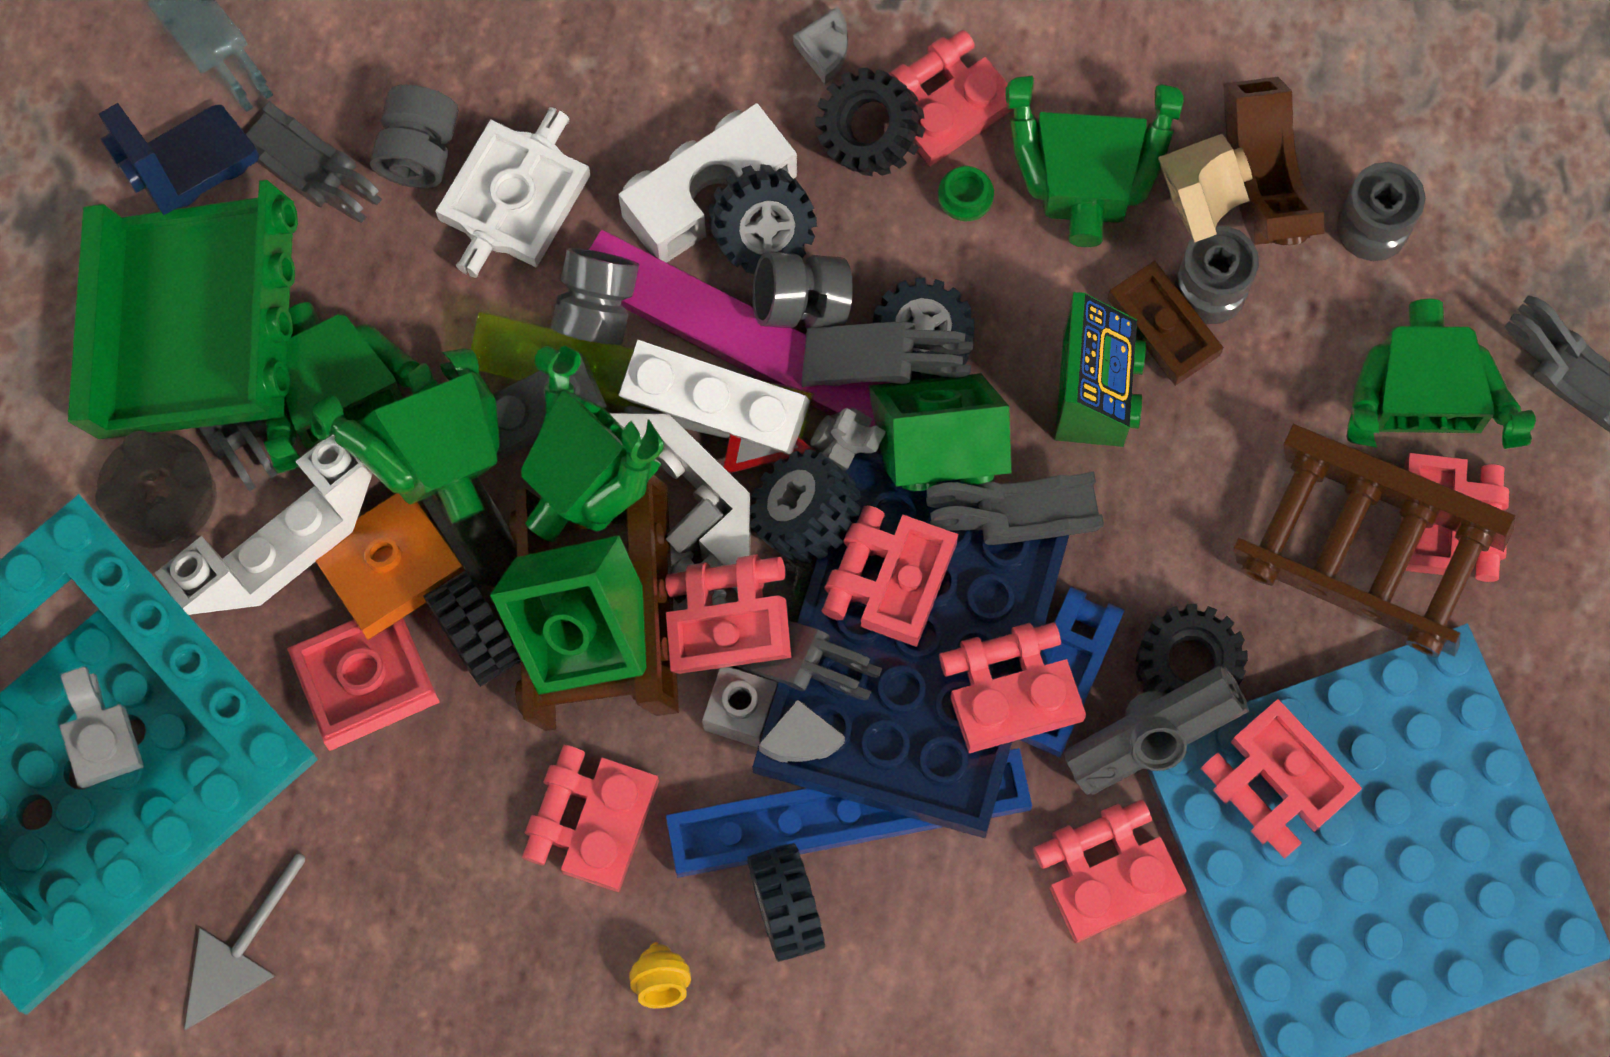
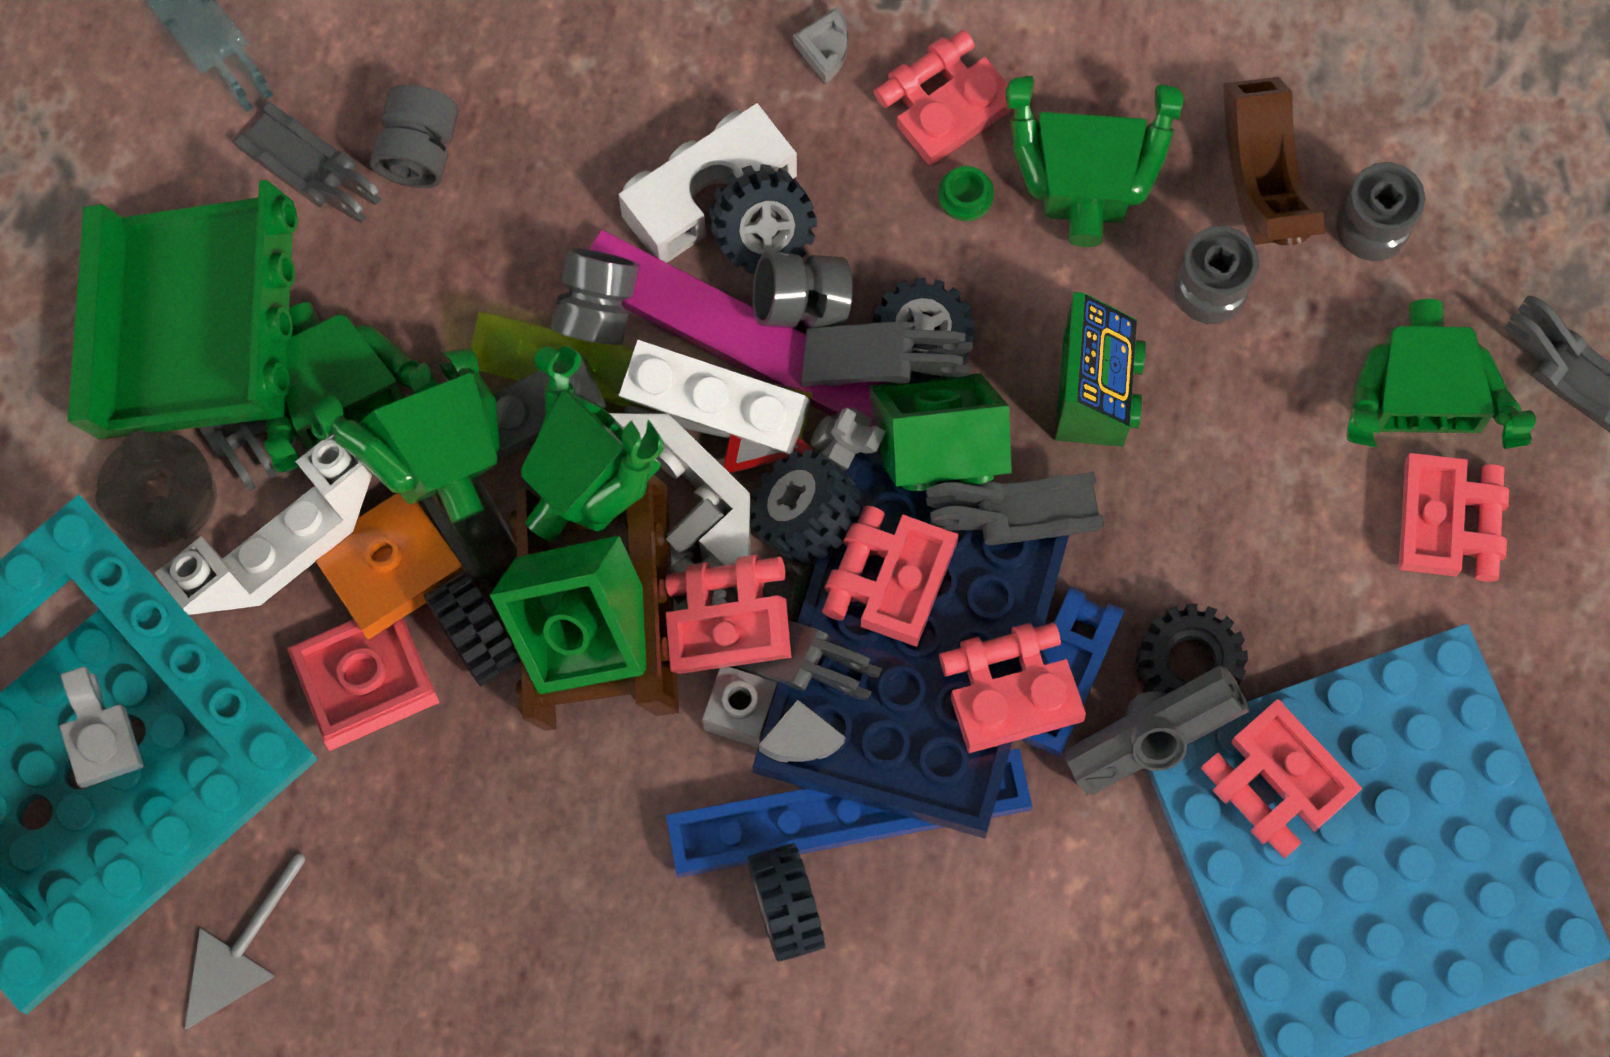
dark blue bracket [98,103,260,216] -> none
white plate [436,107,590,278] -> none
coral plate [522,745,659,893] -> none
yellow plate [629,942,691,1008] -> none
black tyre [815,68,925,176] -> none
coral plate [1033,799,1187,944] -> none
reddish brown plate [1107,260,1224,386] -> none
tan arch [1158,134,1253,242] -> none
reddish brown fence [1234,424,1515,657] -> none

